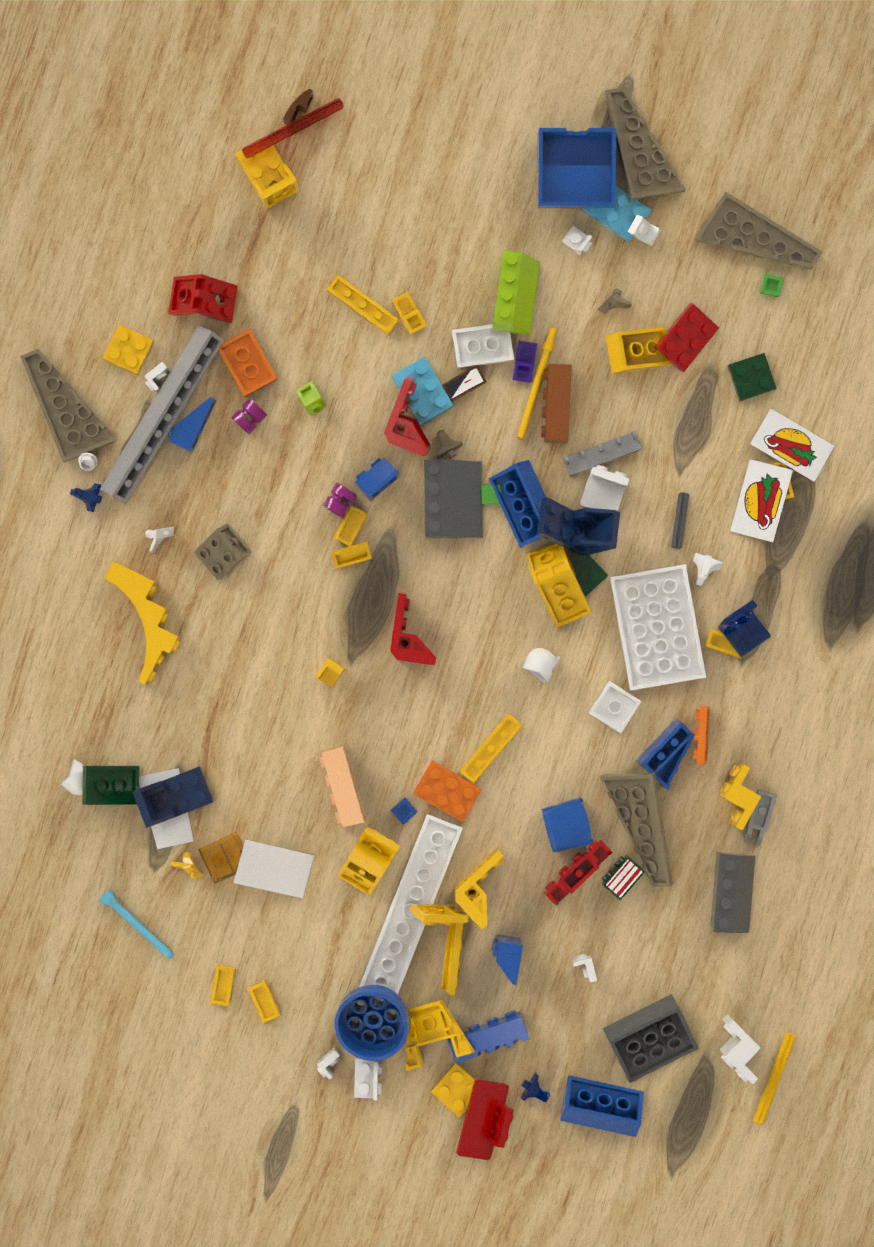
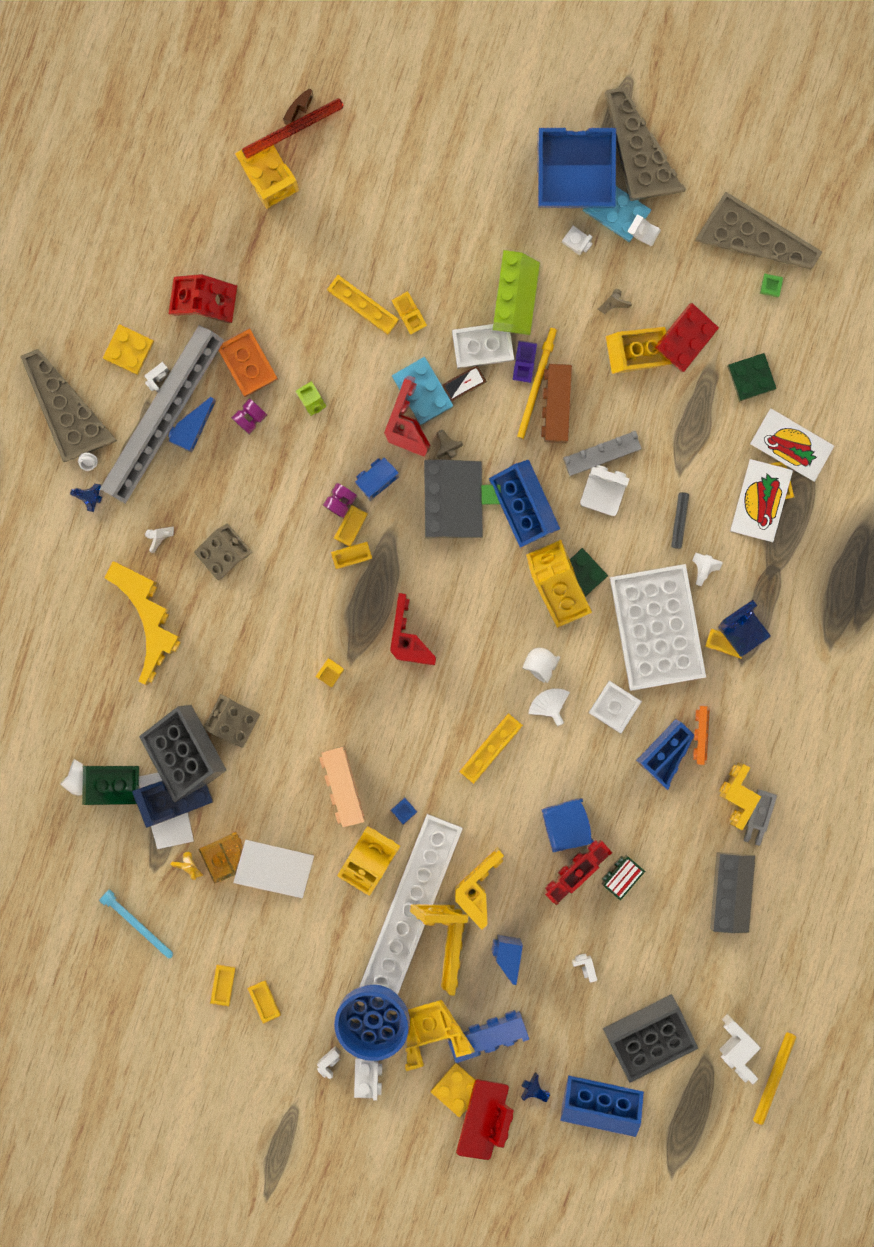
orange plate [413,760,482,823] -> none
dark blue bracket [537,497,620,555] -> none
dark tan wing [600,773,673,887] -> none
none -> dark grey slope [139,705,227,802]
none -> dark tan bracket [204,694,260,748]
none -> white hand [529,689,570,726]

